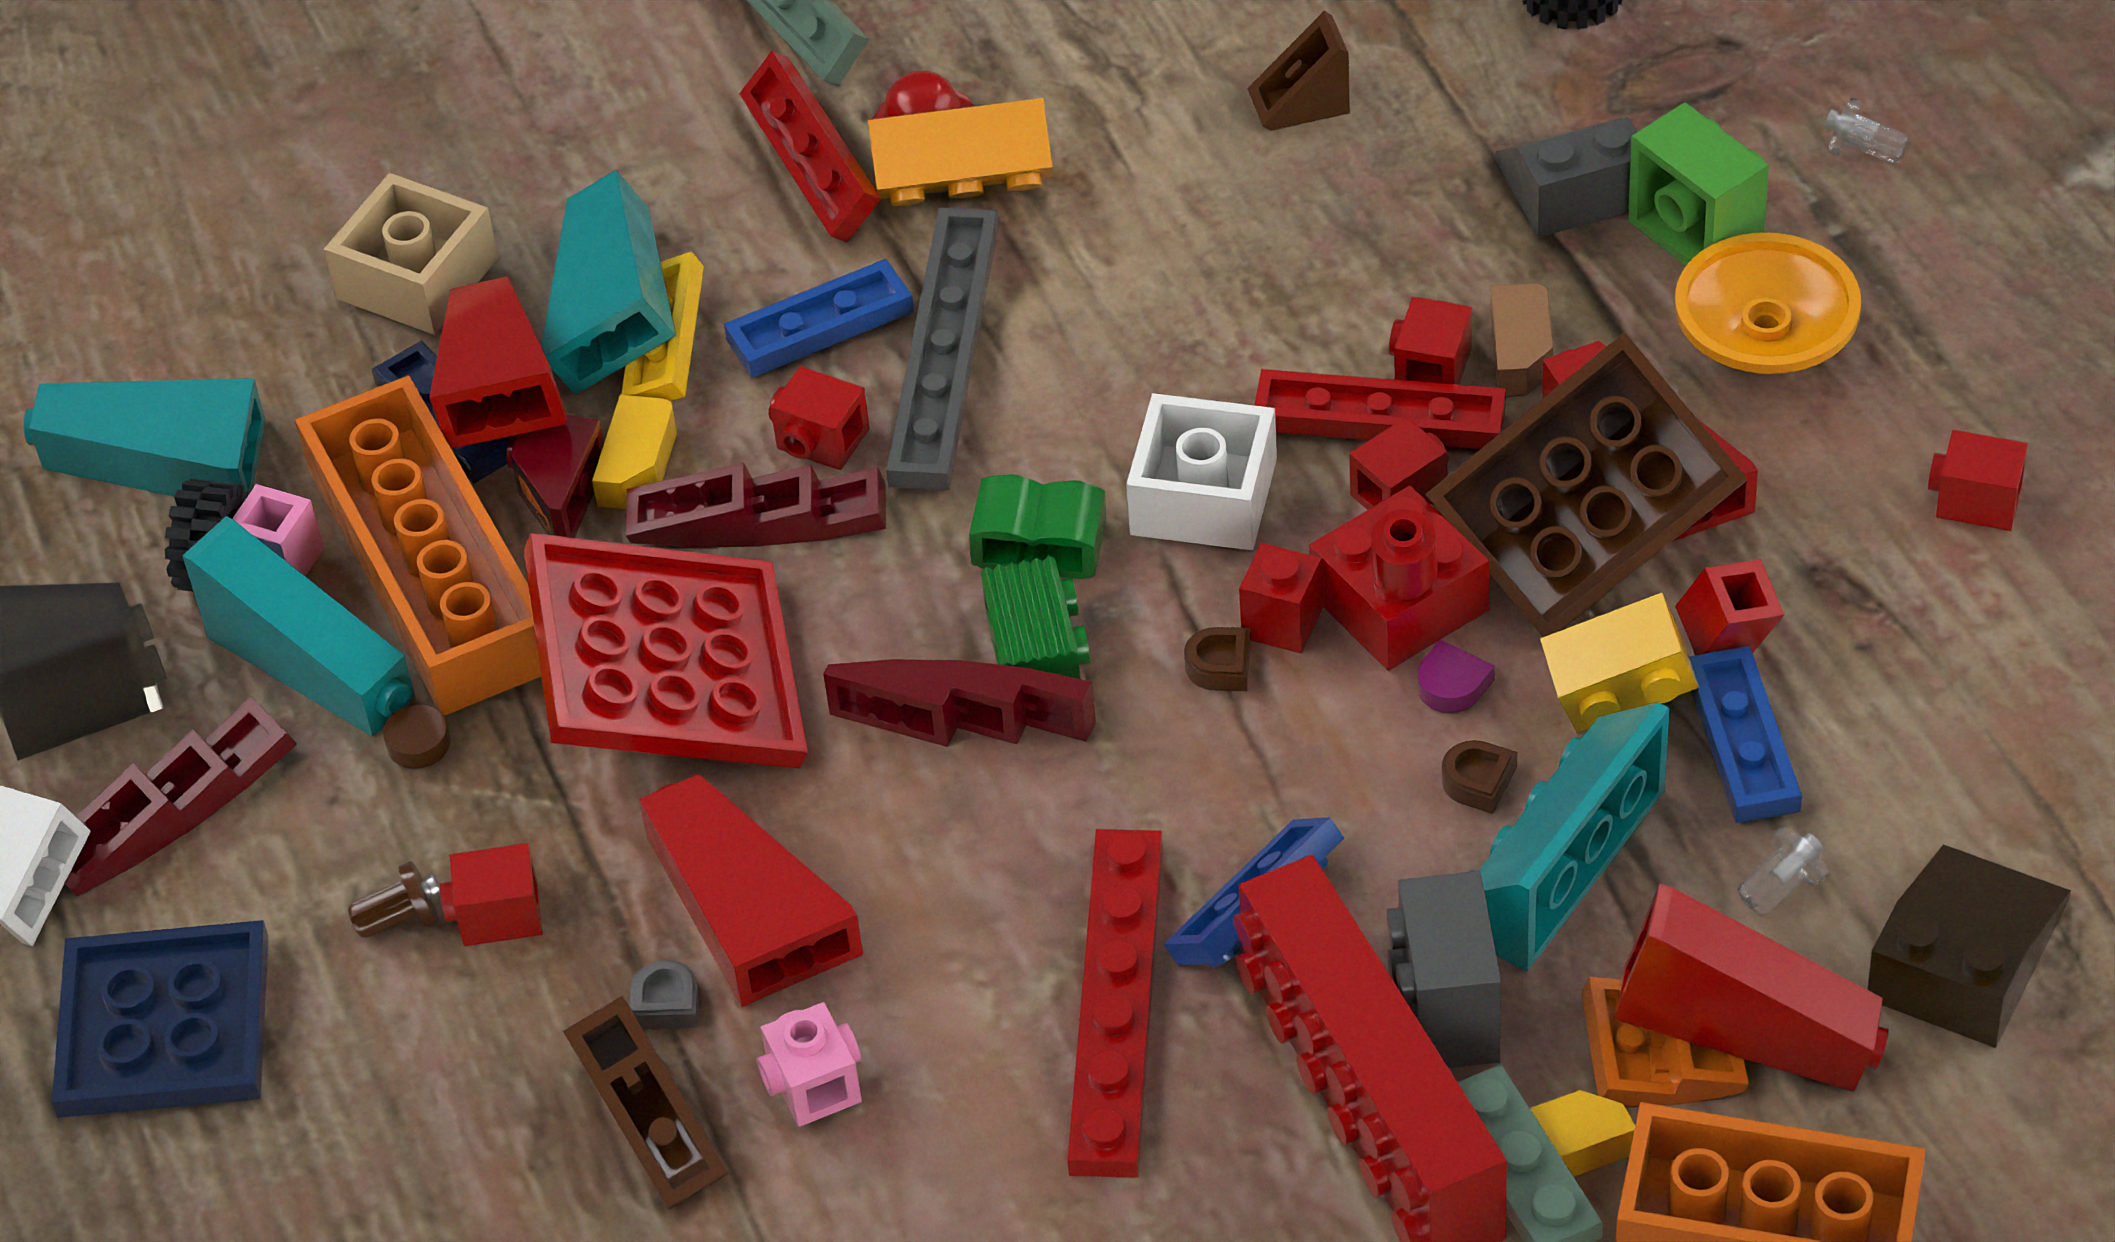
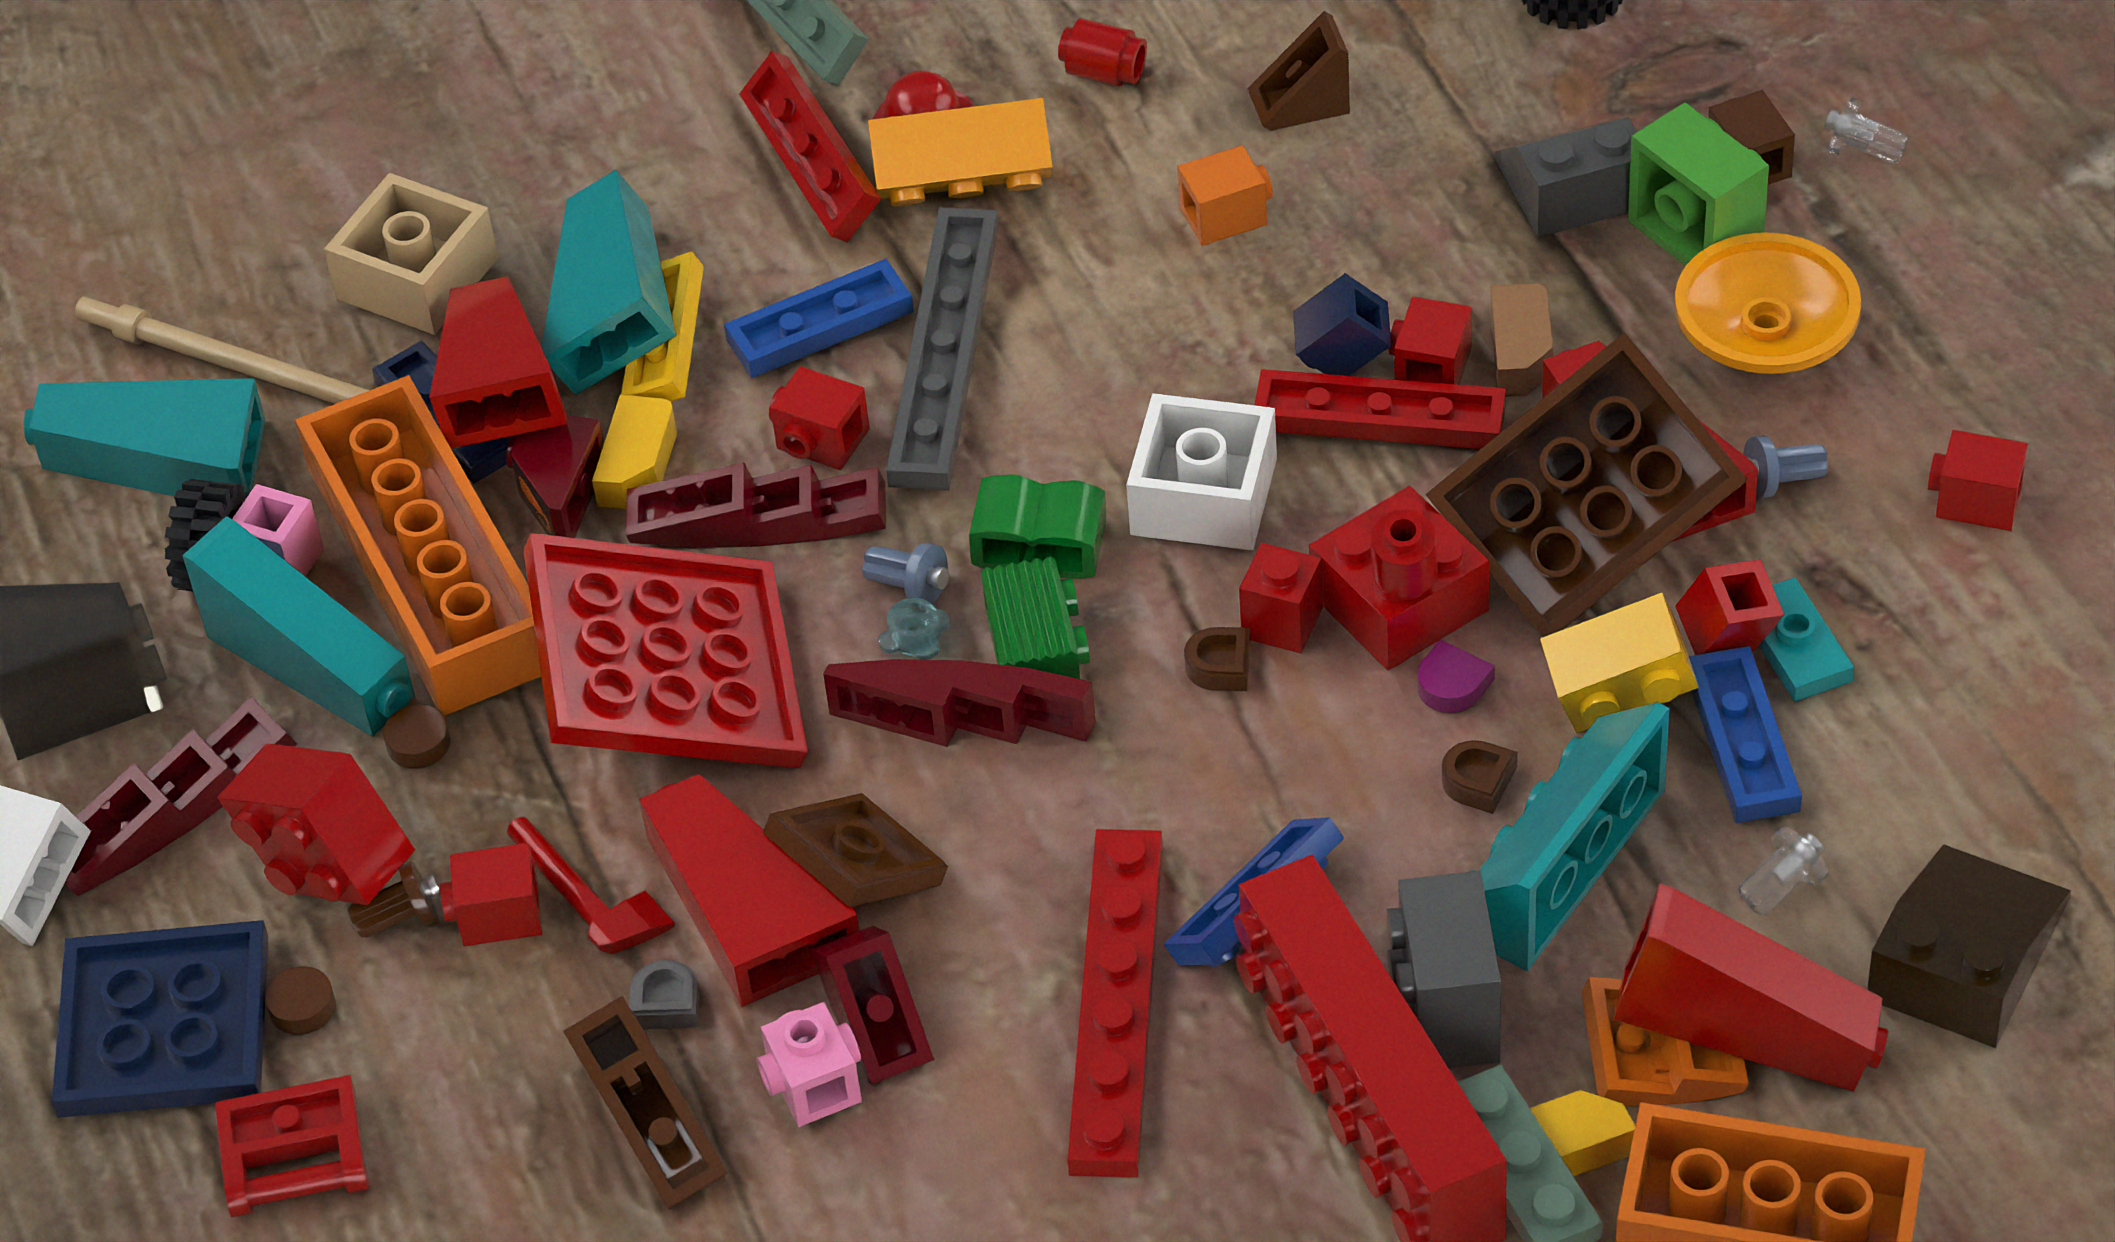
red brick [1349,417,1449,510] -> none
none -> tan bar [75,296,369,404]
none -> red plate [215,1075,369,1218]
none -> red brick [217,743,415,905]
none -> reddish brown tile [265,966,336,1035]
none -> red piece [507,817,675,954]
none -> reddish brown tile [763,793,948,907]
none -> dark red slope [810,925,934,1085]
none -> sand blue piece [862,542,949,607]
none -> clear light blue plate [878,598,950,660]
none -> red brick [1058,18,1147,87]
none -> orange brick [1177,145,1273,246]
none -> dark blue brick [1293,273,1392,376]
none -> reddish brown brick [1708,90,1795,185]
none -> sand blue piece [1743,435,1828,499]
none -> teal plate [1759,577,1854,702]

